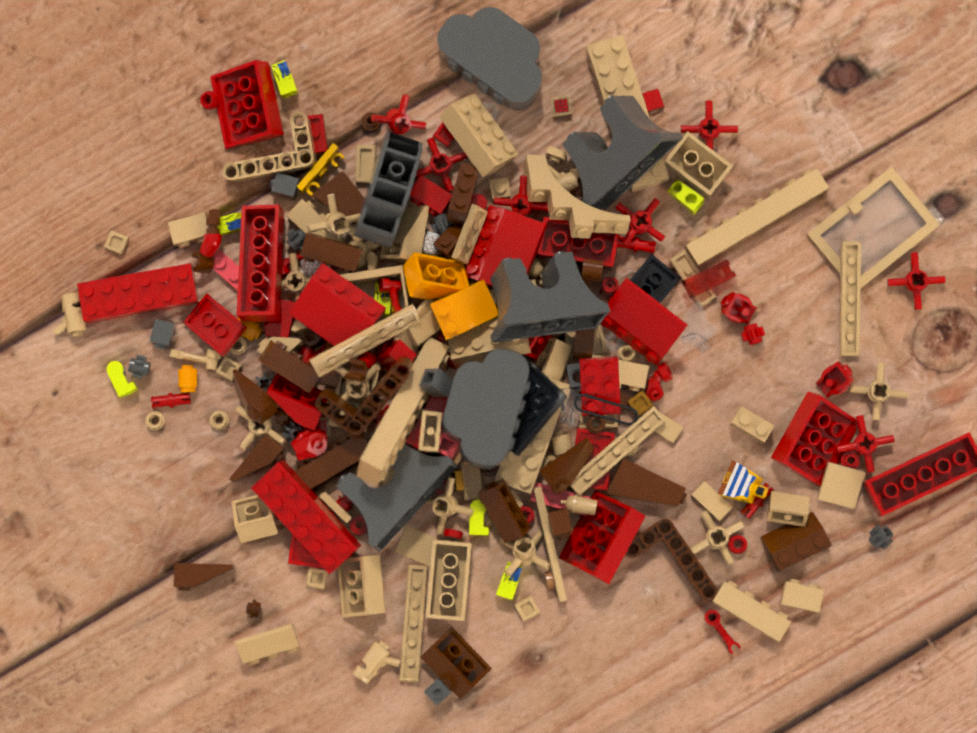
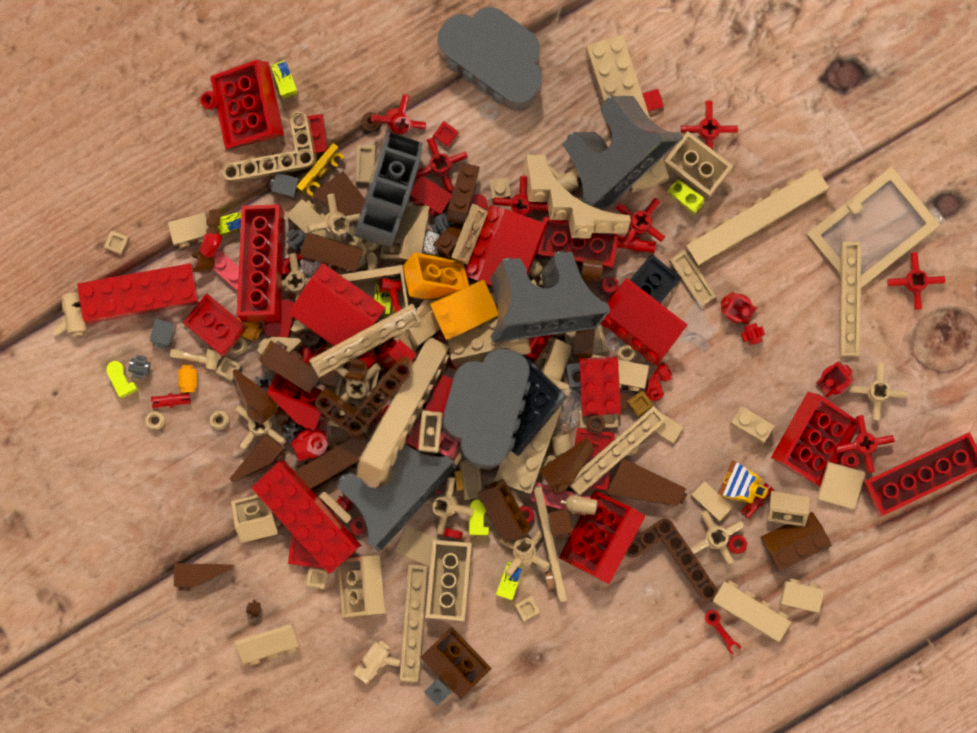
dark grey brick [419,368,454,397] -> none
tan brick [439,93,518,178] -> none
tan plate [546,146,567,163] -> none
tile [551,95,572,118] -> none
black piece [574,394,639,426] -> none
clear red plate [682,259,736,299] -> none
dark grey gear [869,524,893,550] -> none

